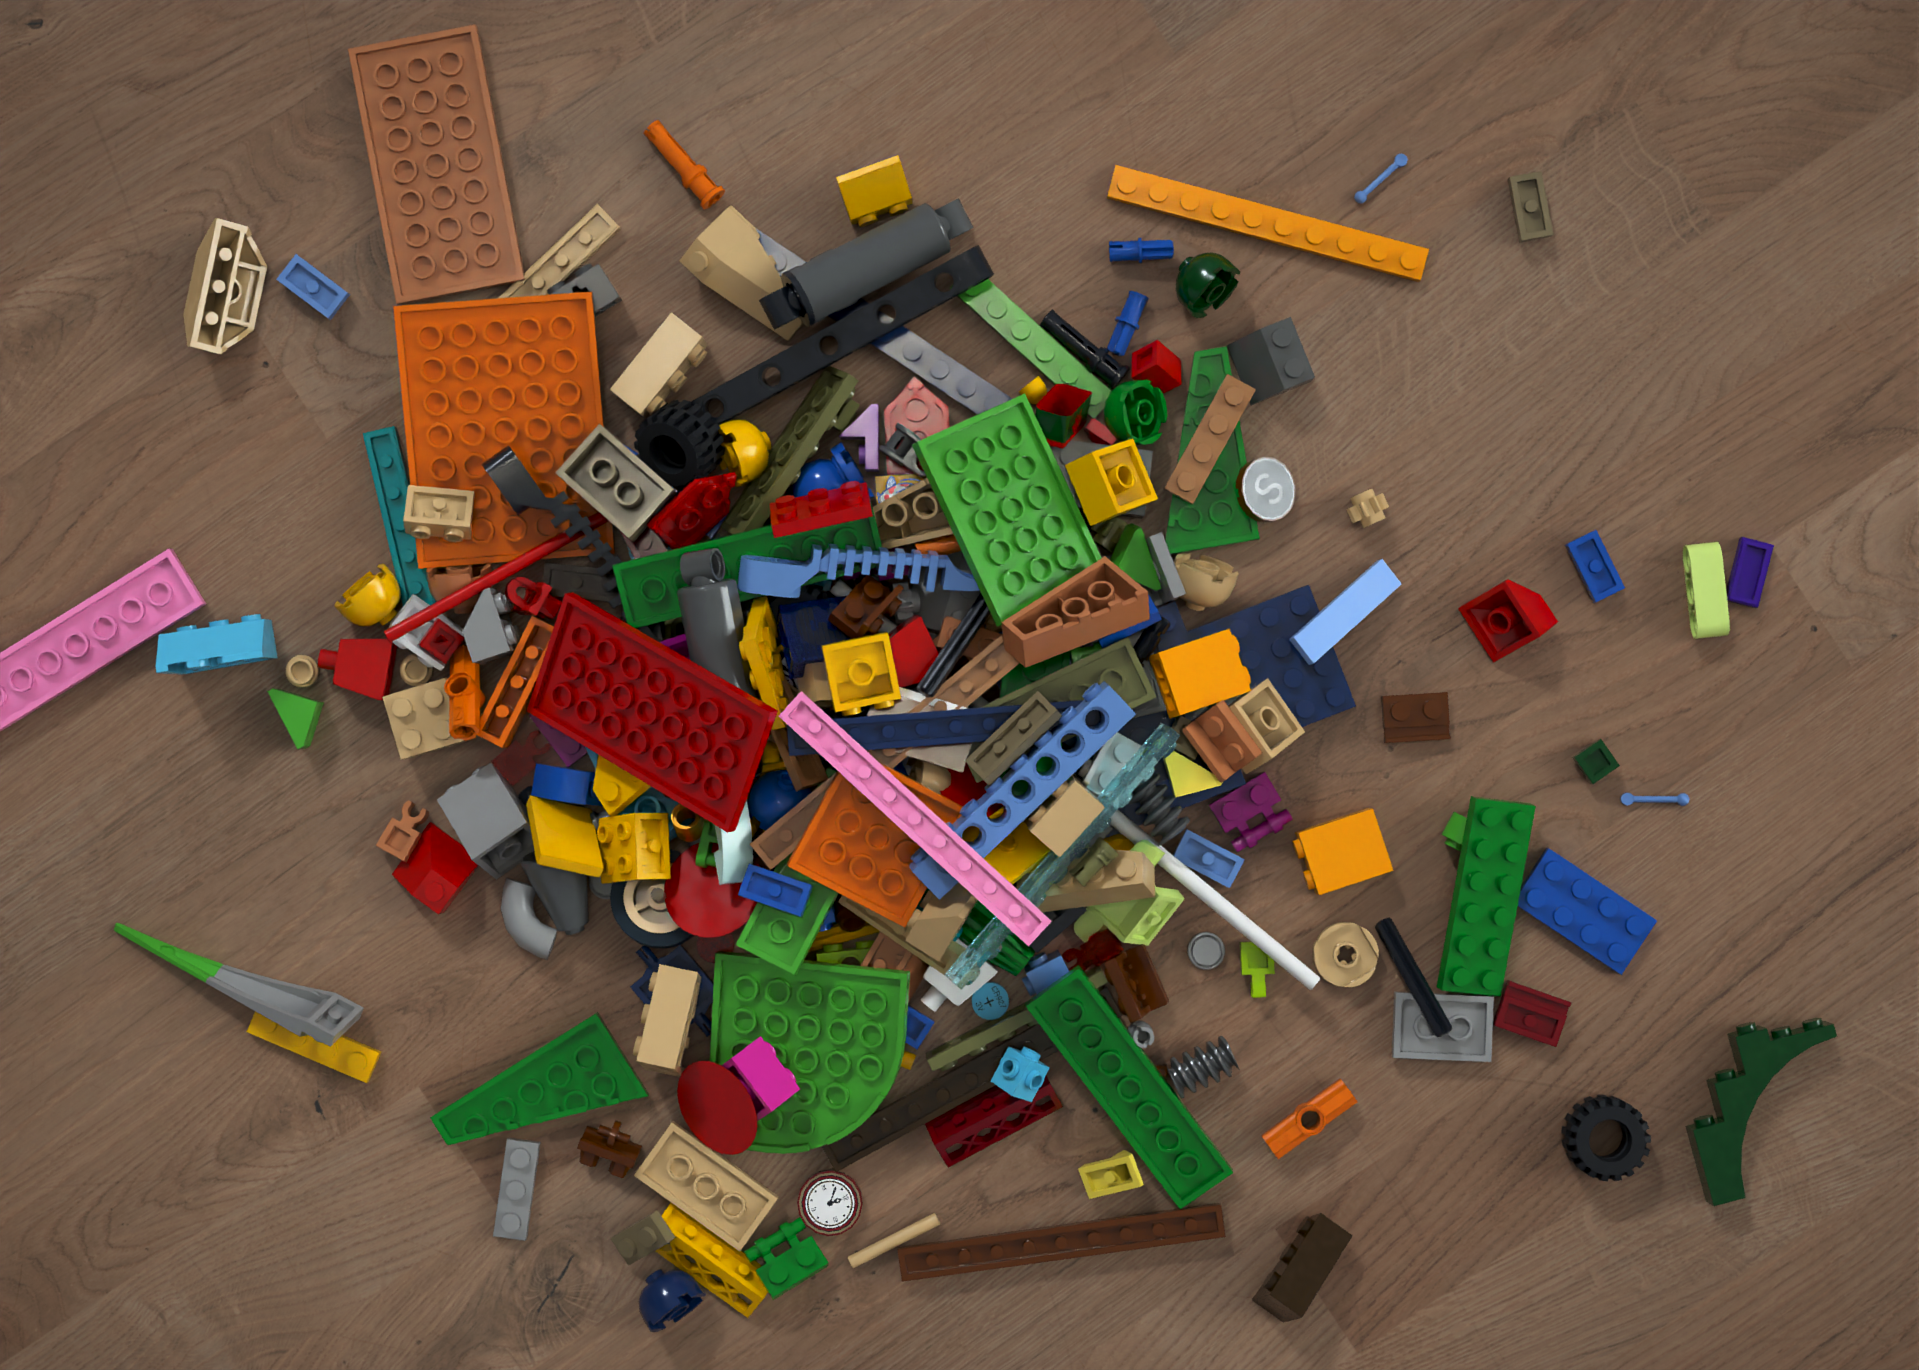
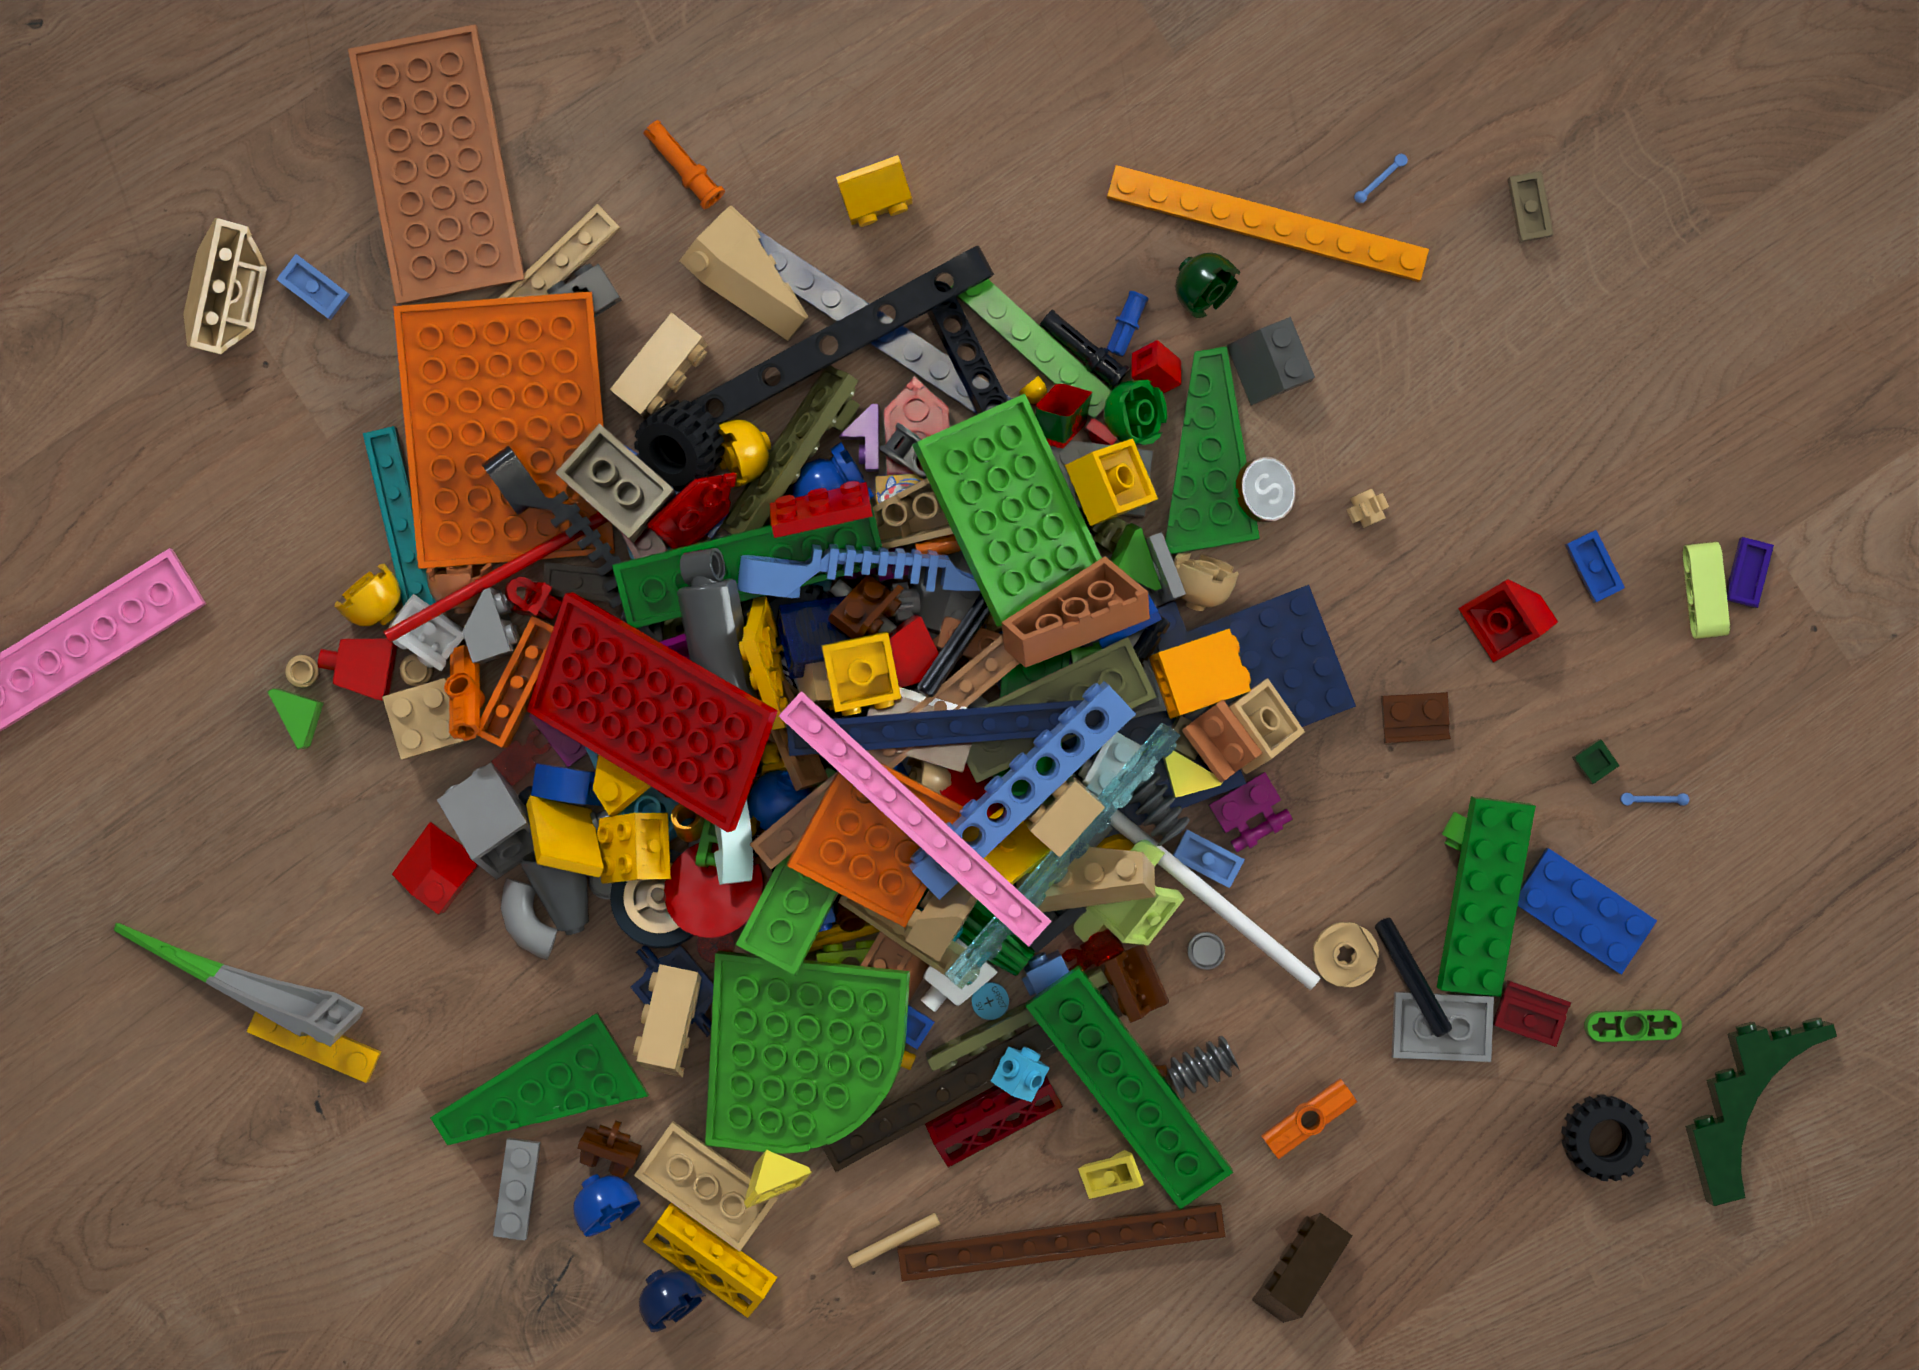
medium azure wedge [155,614,278,675] -> none
nougat plate [376,800,429,863] -> none
tan bracket [403,485,475,542] -> none
red tile [417,618,464,664] -> none
dark tan plate [610,1210,675,1266] -> none
red sticker [677,1061,757,1155] -> none
dark pink slope [721,1036,800,1121] -> none
blue plate [738,863,813,918] -> none
green plate [744,1217,829,1300] -> none
dark grey piece [759,198,974,330] -> none
tile [797,1169,863,1236] -> none
dark tan plate [965,691,1062,786] -> none
olive pin [1069,836,1119,887] -> none
blue axle [1109,237,1174,263] -> none
light grey pin [1127,1021,1154,1048] -> none
medium nougat plate [1164,374,1256,505] -> none
lime plate [1240,942,1275,998] -> none
light blue tile [1289,559,1401,665] -> none
light orange brick [1292,808,1394,895] -> none
none -> blue cylinder [573,1174,640,1237]
none -> light yellow slope [744,1150,812,1208]
none -> black beam [927,281,1008,414]
none -> bright green beam [1584,1009,1682,1042]

